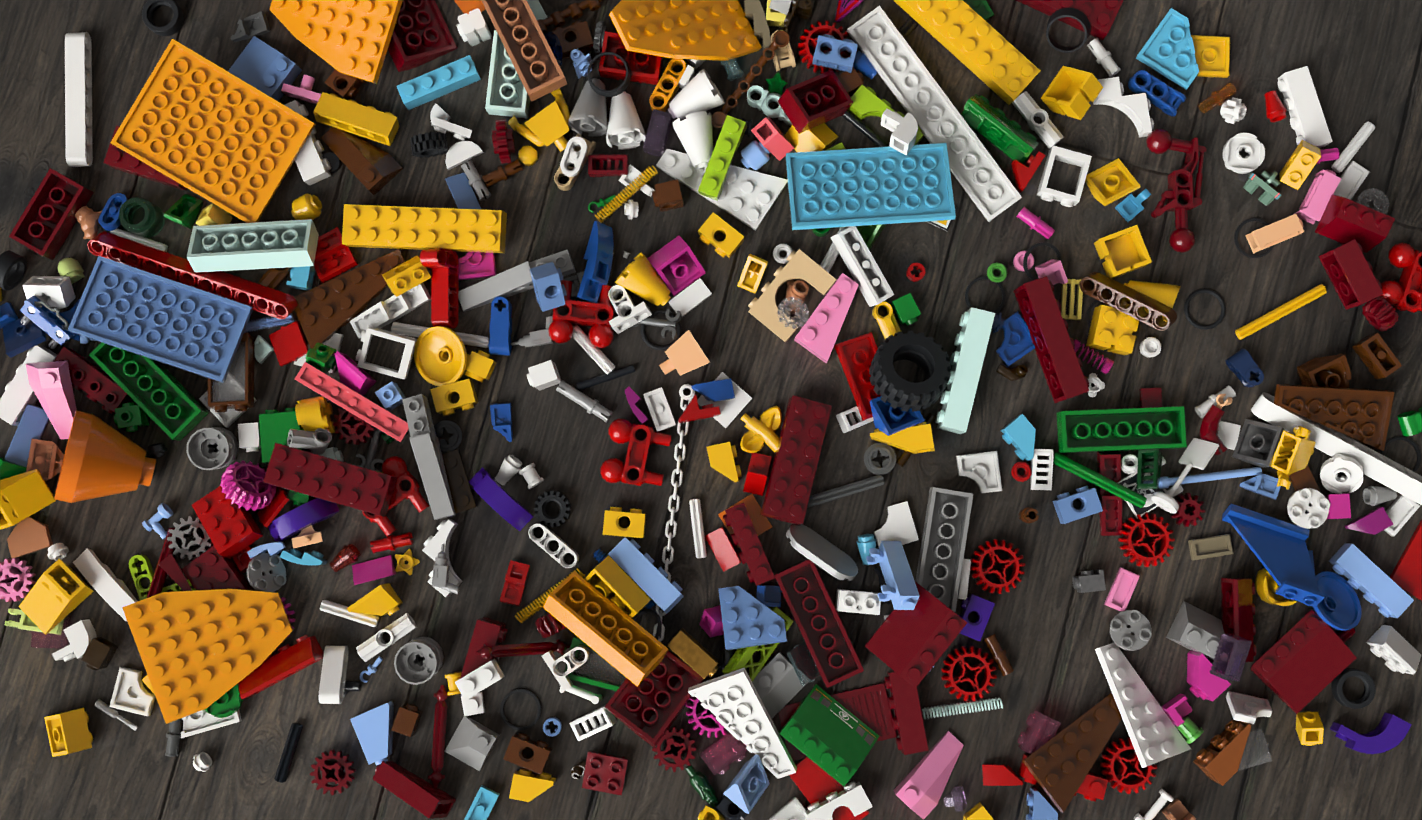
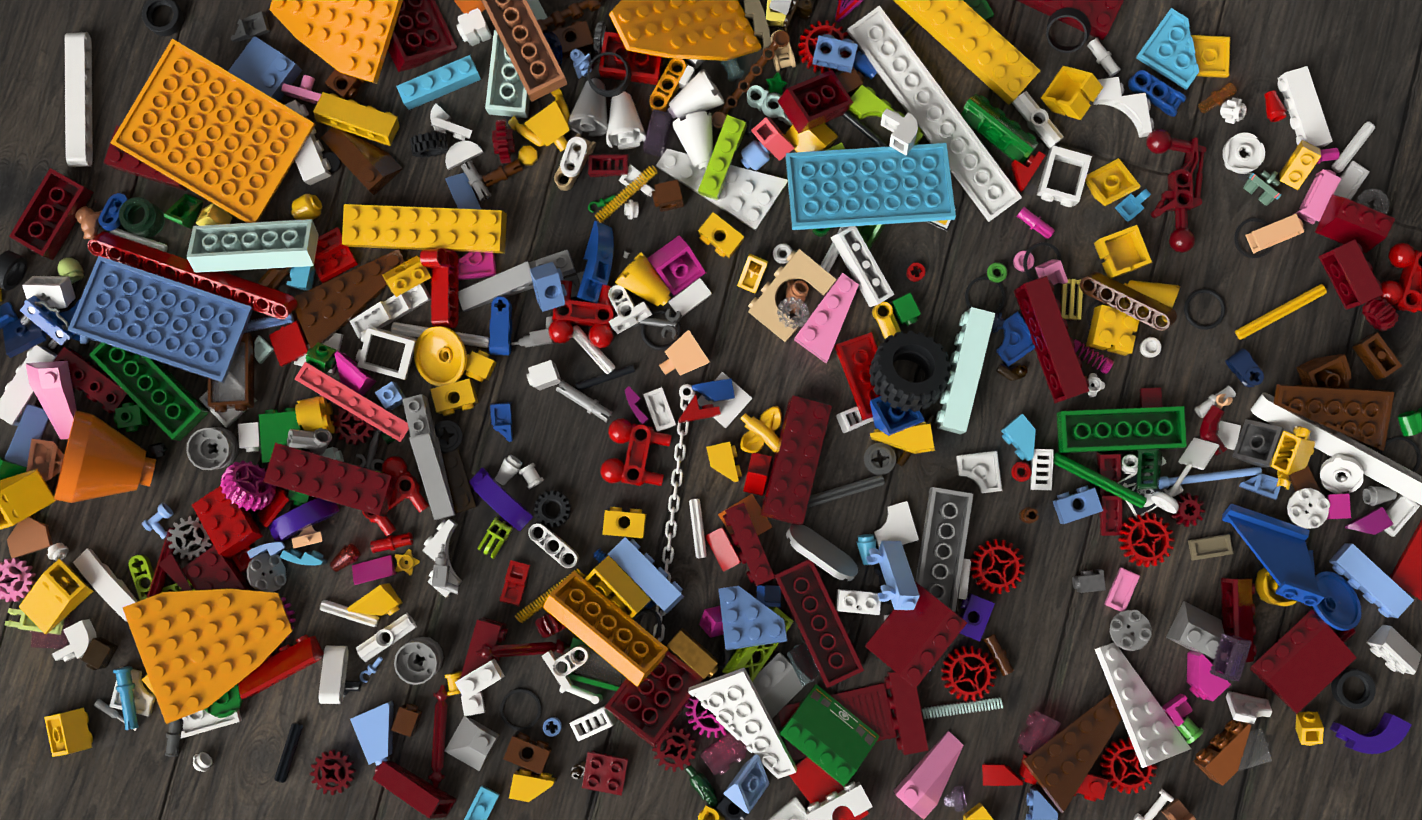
none -> dark azure pin [113,666,139,730]
none -> lime arm [477,516,514,559]

